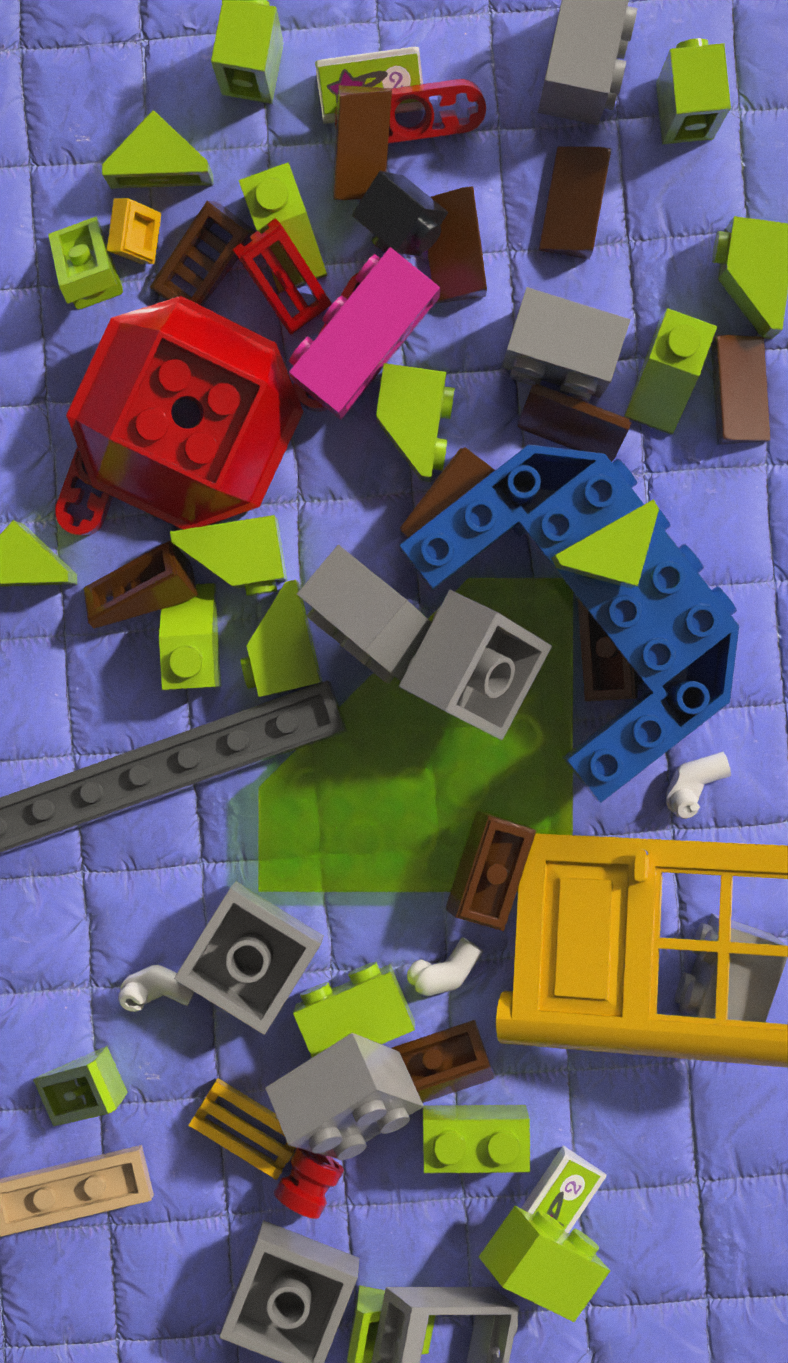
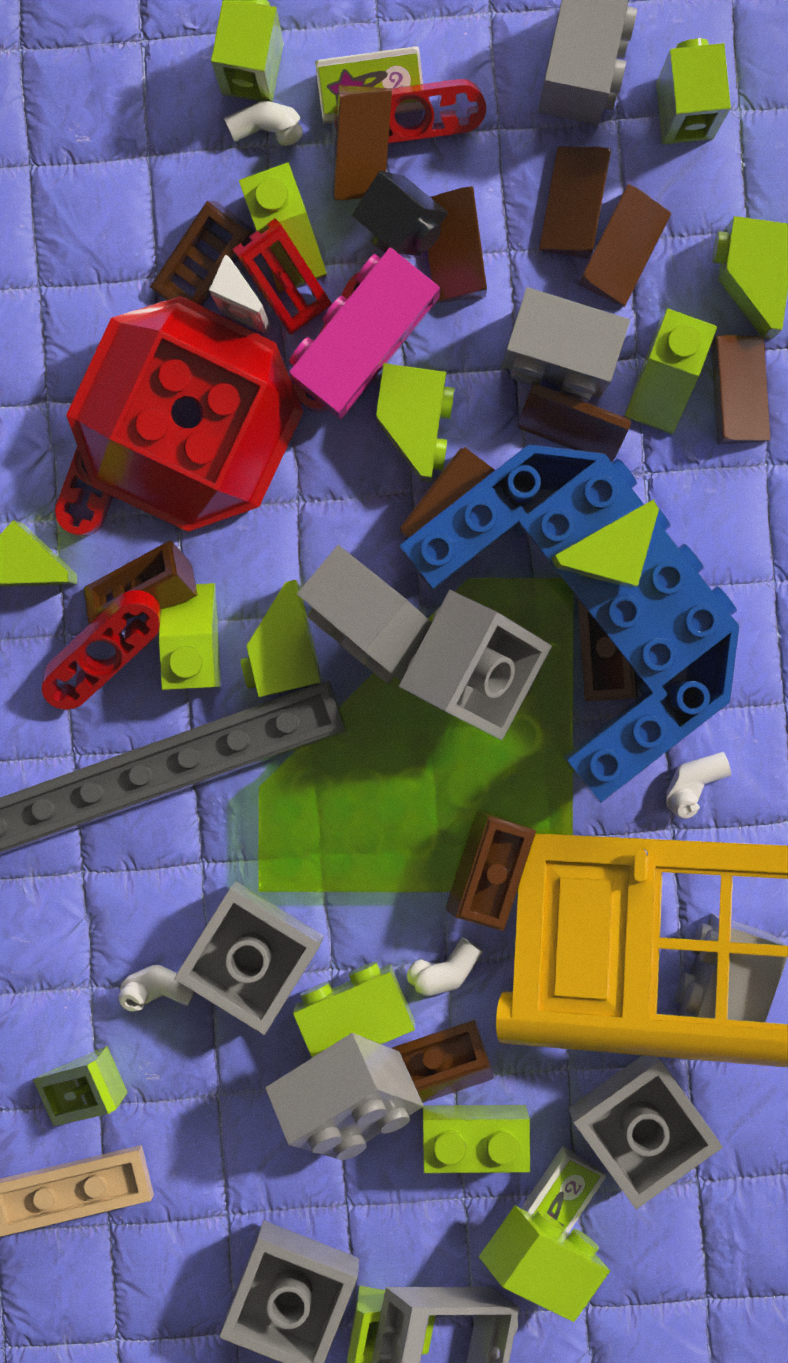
lime slope [48,216,123,309] -> none
lime slope [102,110,213,189] -> none
yellow tile [107,198,161,264] -> none
lime slope [170,515,287,596] -> none
yellow tile [188,1078,296,1180] -> none
red wheel [274,1148,344,1219] -> none
none -> red beam [42,590,160,710]
none -> white slope [209,255,270,333]
none -> white arm [224,100,303,146]
none -> light grey brick [568,1055,723,1210]
none -> reddish brown slope [578,184,672,308]

